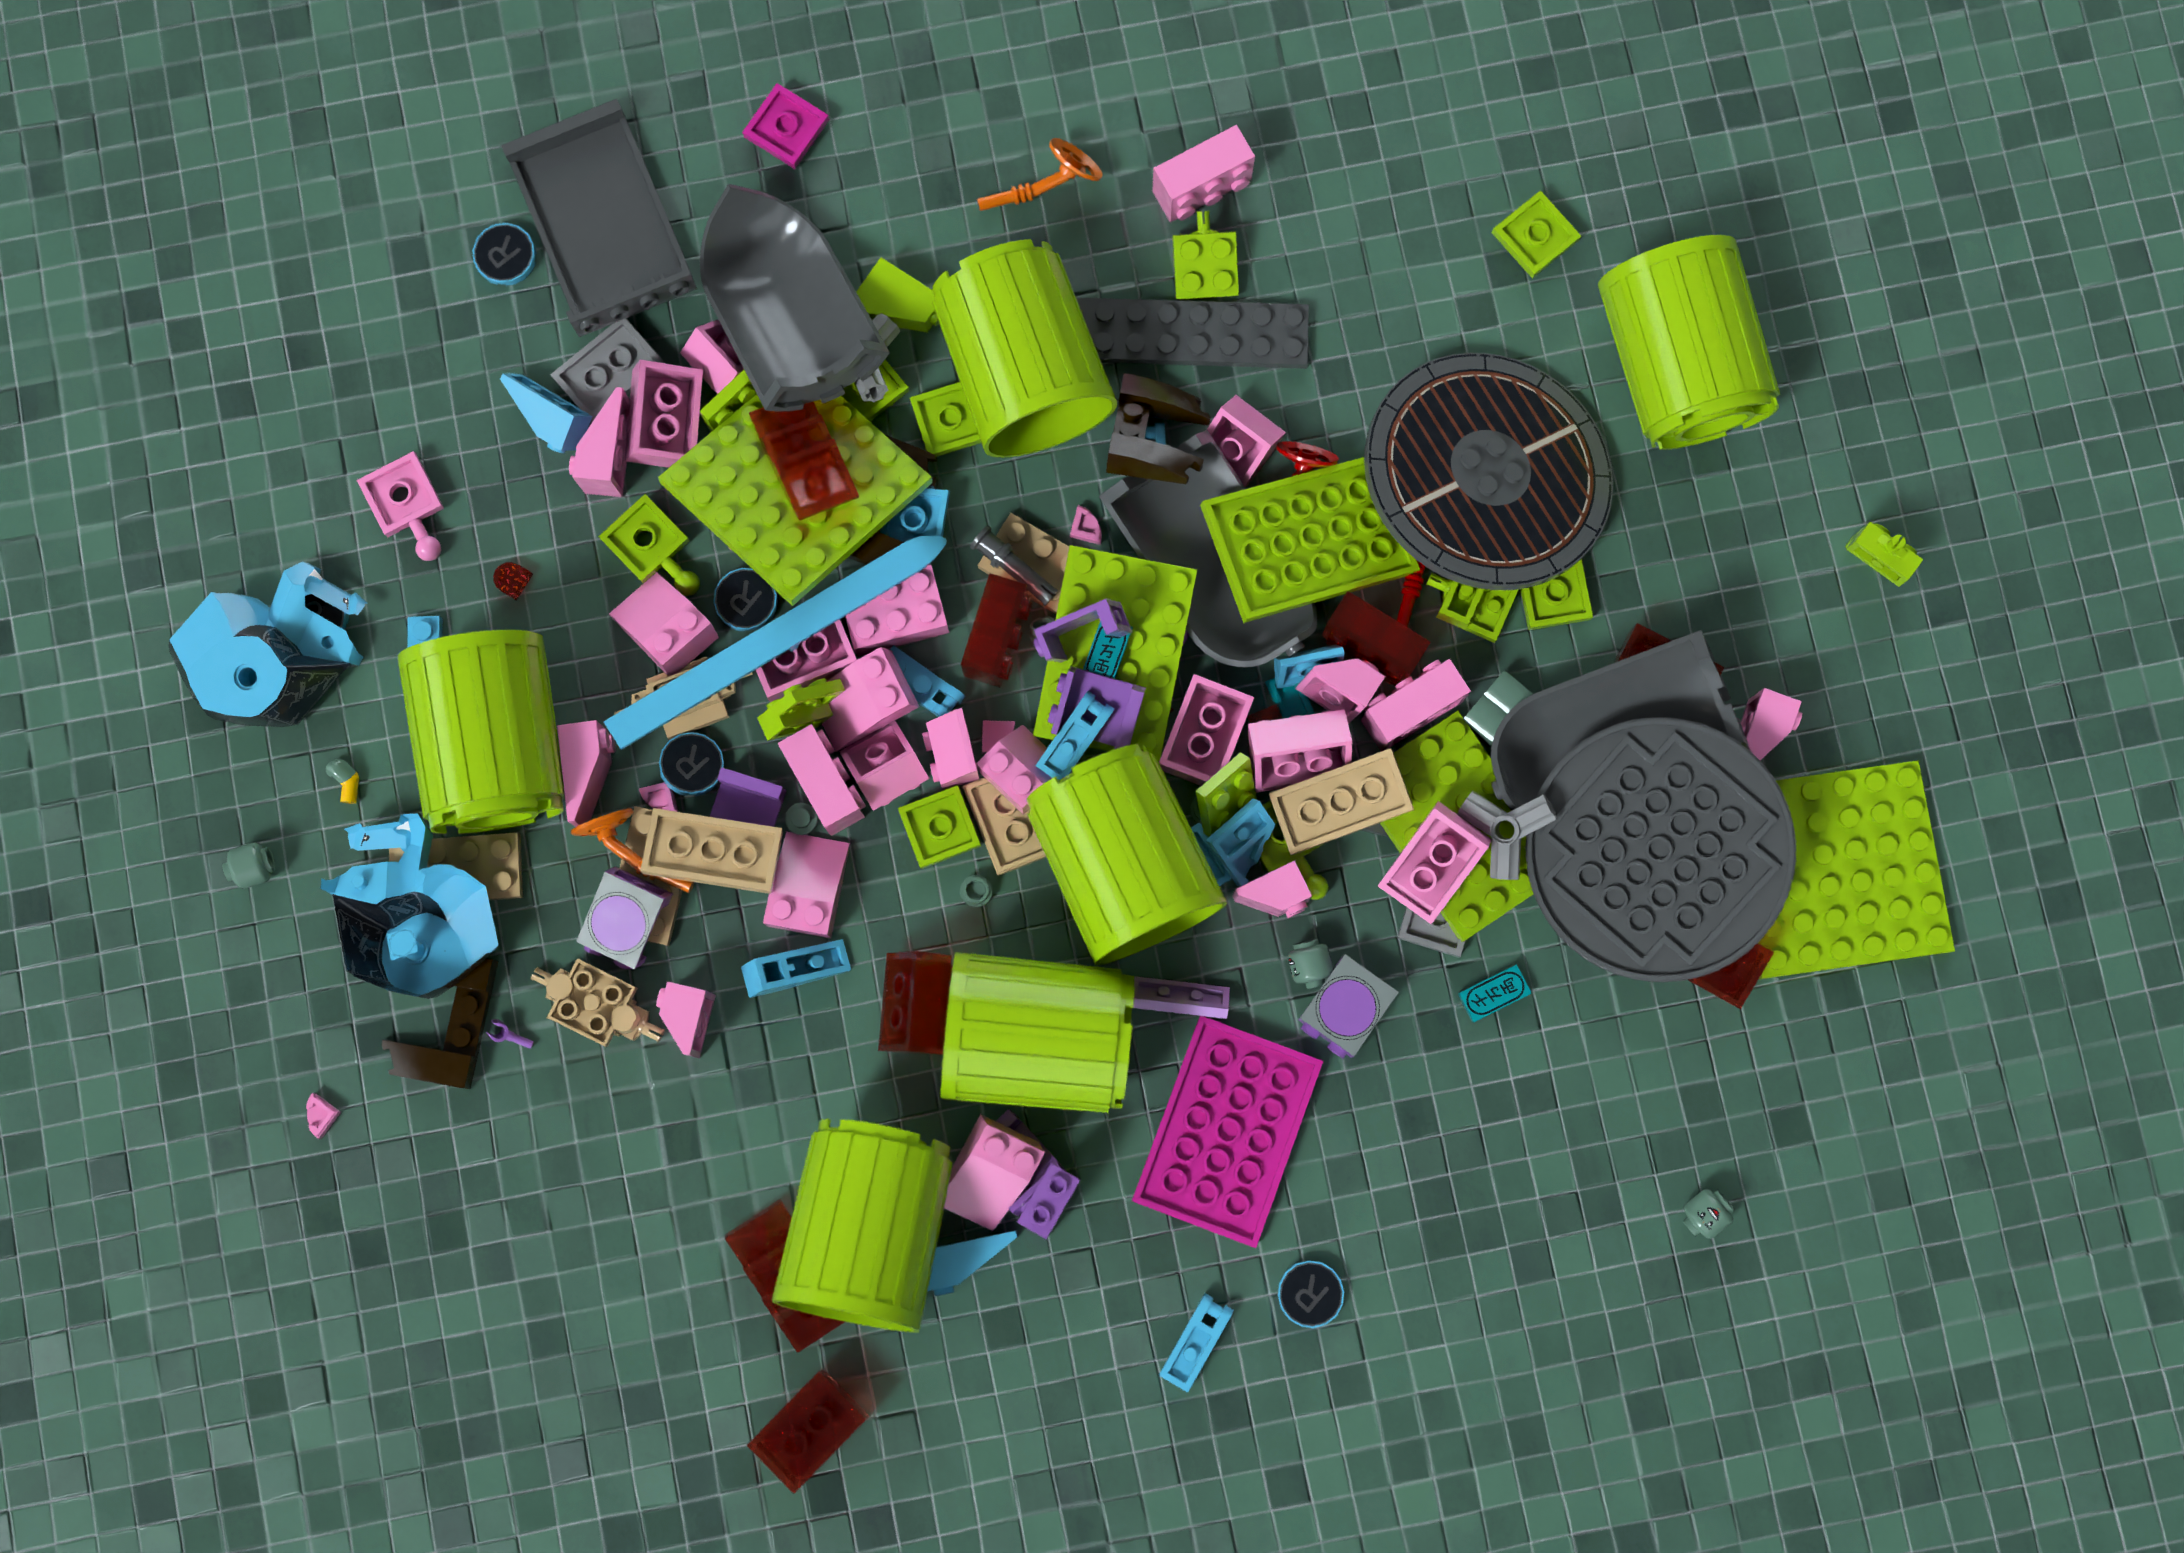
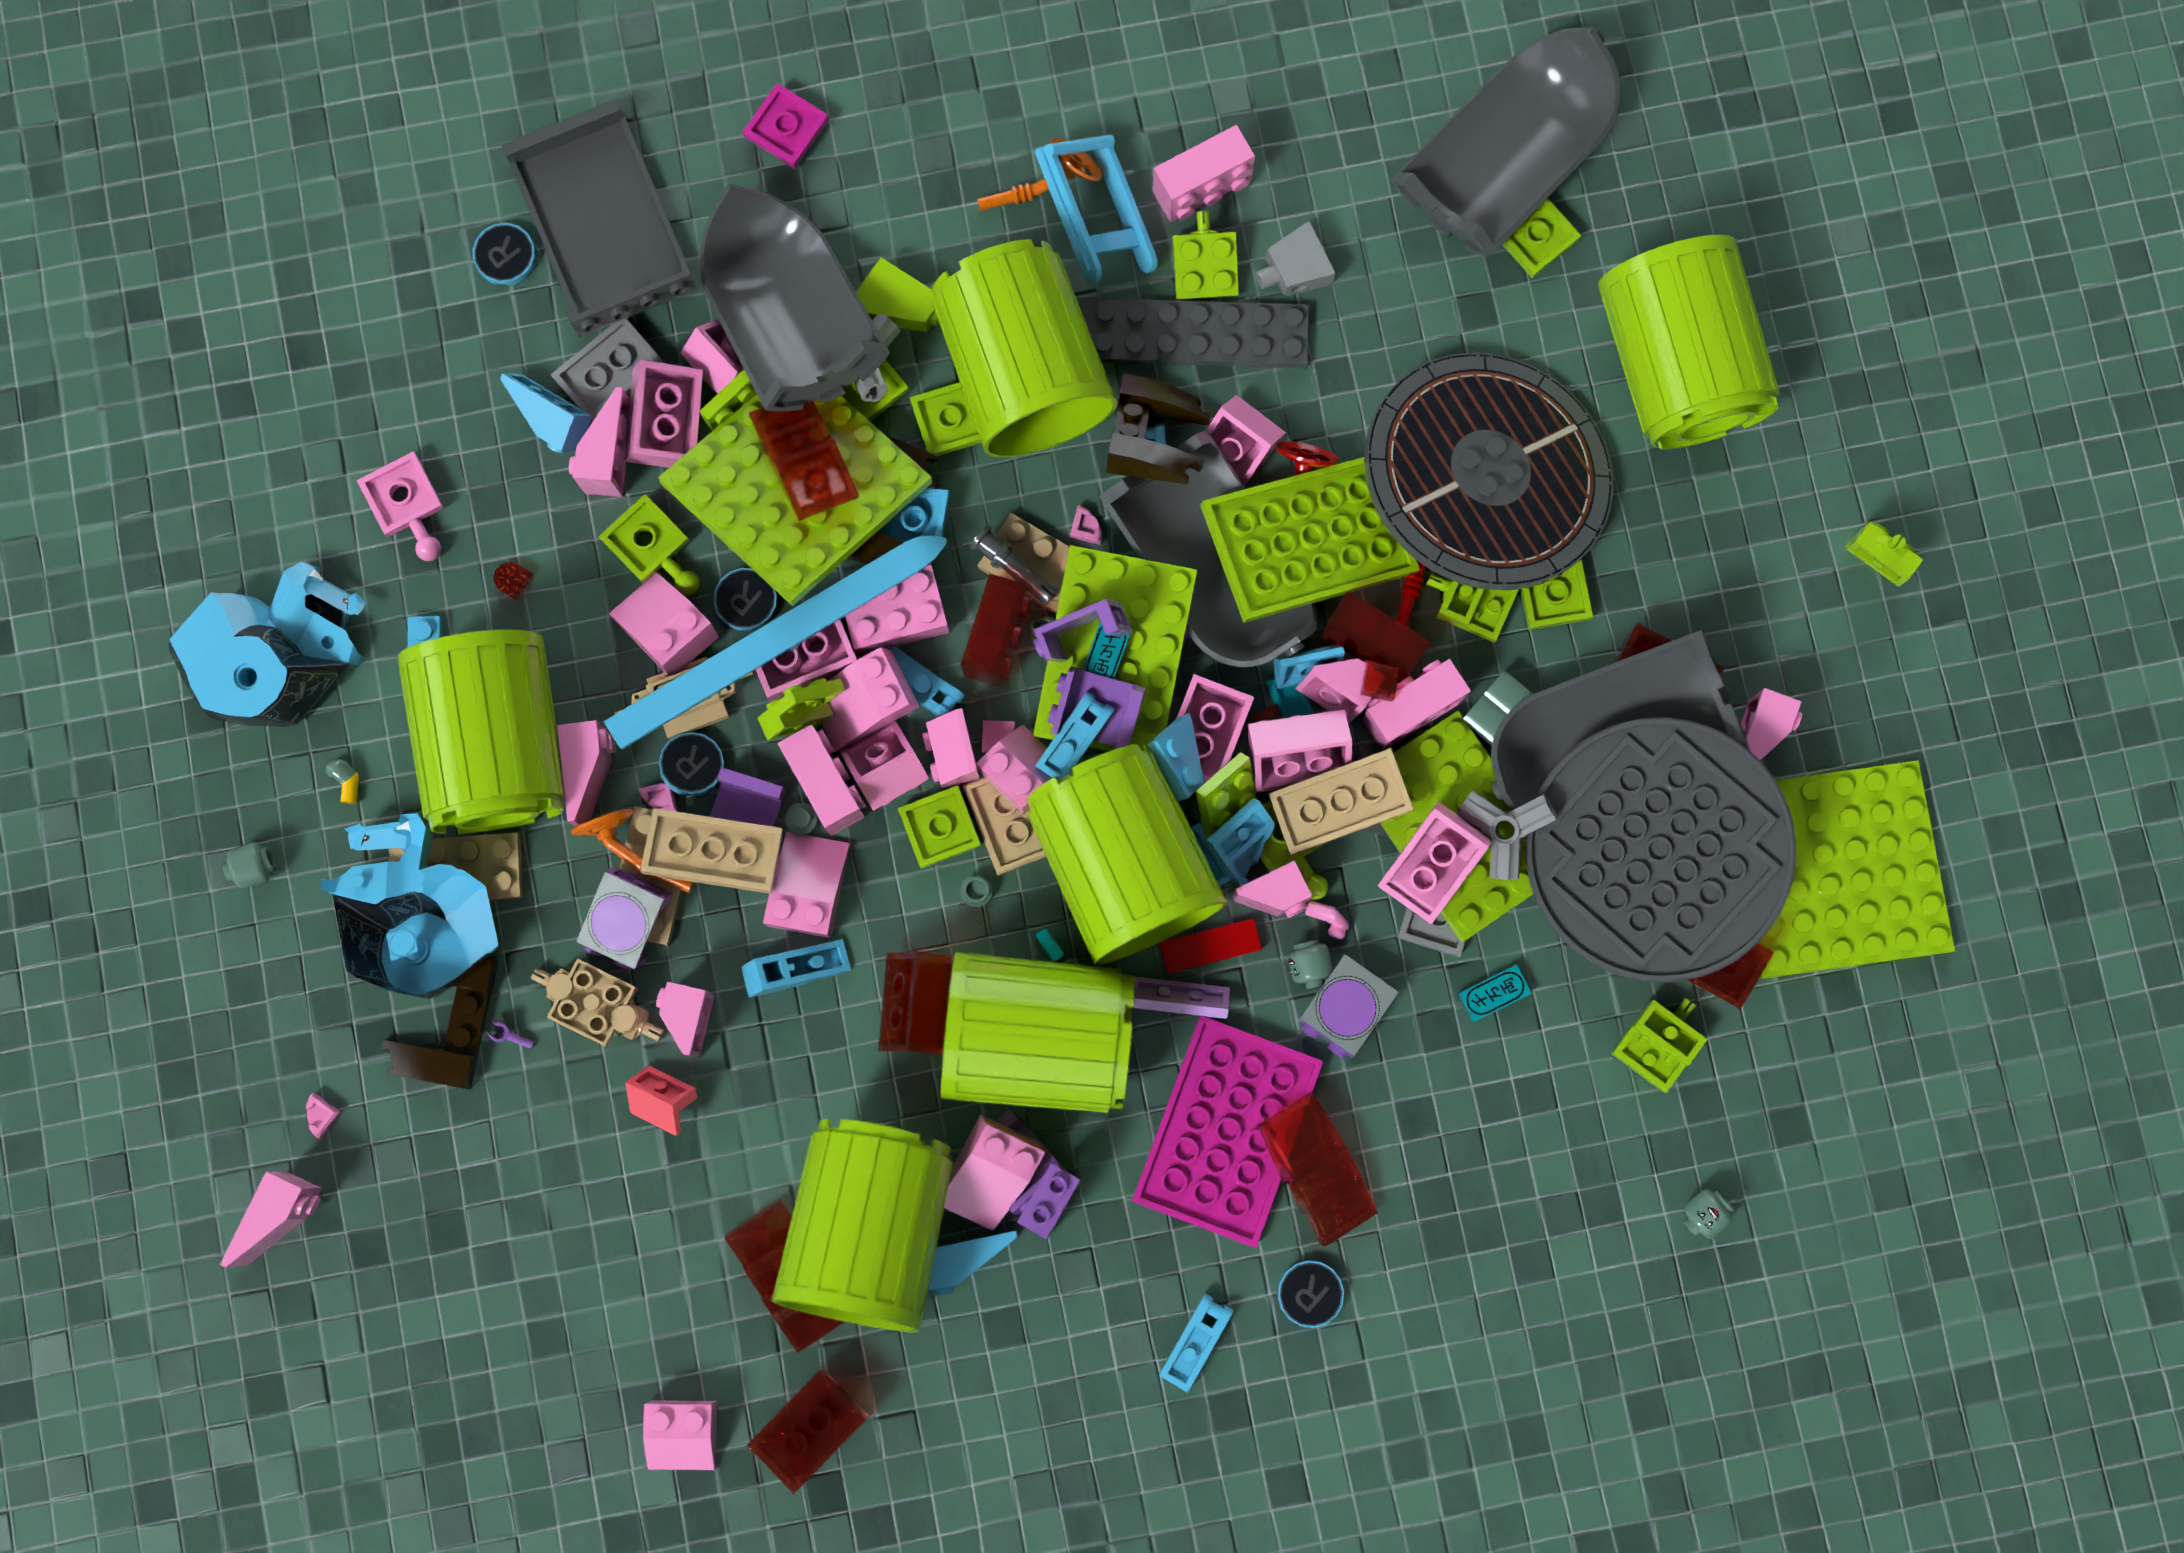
none -> bright pink slope [220,1172,322,1268]
none -> coral panel [625,1065,697,1136]
none -> bright pink slope [643,1400,717,1470]
none -> medium azure piece [1034,135,1157,283]
none -> teal tile [1035,929,1065,963]
none -> medium azure wing [1148,714,1204,801]
none -> red tile [1159,918,1262,975]
none -> light grey torso [1255,221,1335,296]
none -> clear red slope [1258,1092,1378,1246]
none -> bright pink arm [1305,900,1349,940]
none -> clear red tile [1360,661,1400,702]
none -> dark grey panel [1390,28,1620,258]
none -> lime plate [1611,998,1708,1093]

